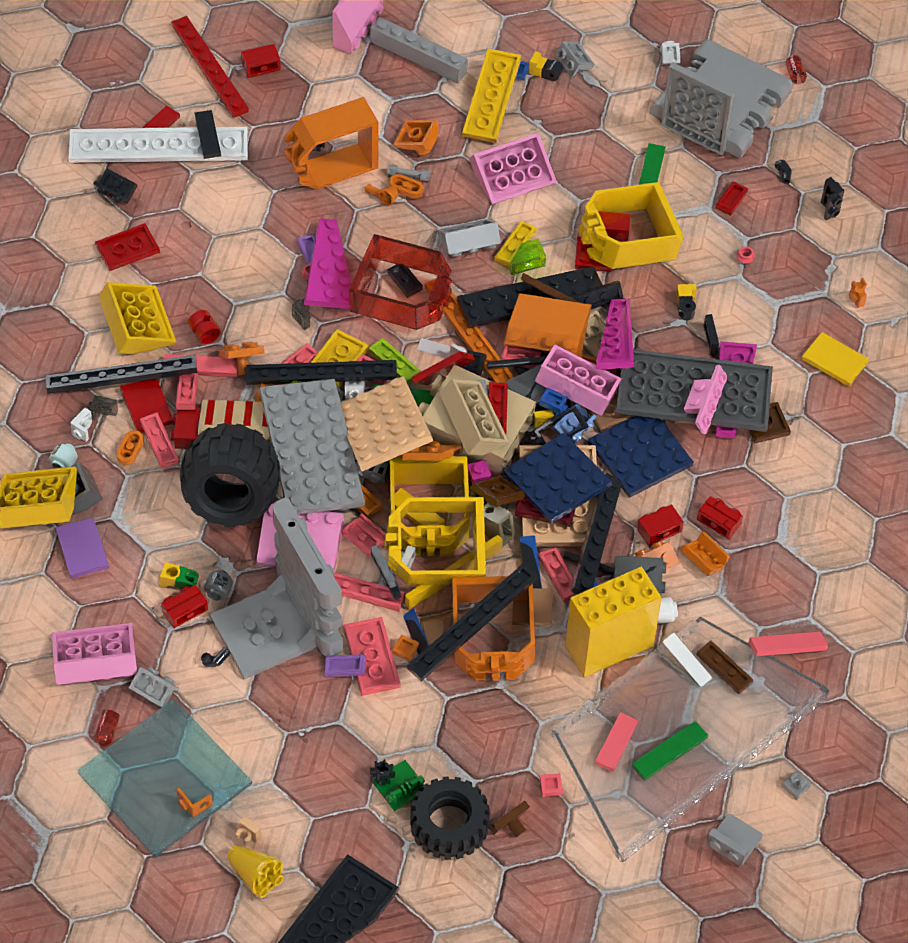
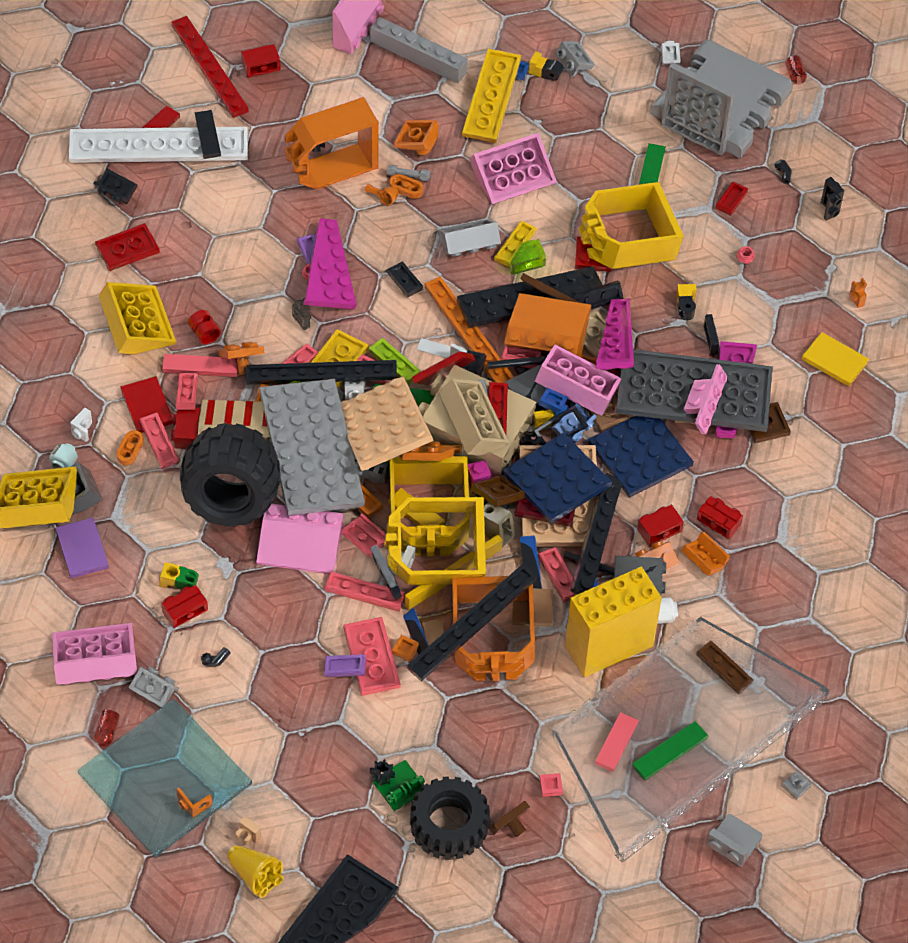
black plate [46,355,198,394] -> none
clear smoke bracket [88,395,118,421] -> none
dark grey head [204,570,233,600] -> none
light grey bracket [210,497,343,680] -> none
clear red container [349,234,452,330] -> none
red brick [598,211,630,242] -> none
white sticker [663,633,712,687] -> none
coral tile [748,632,829,656] -> none

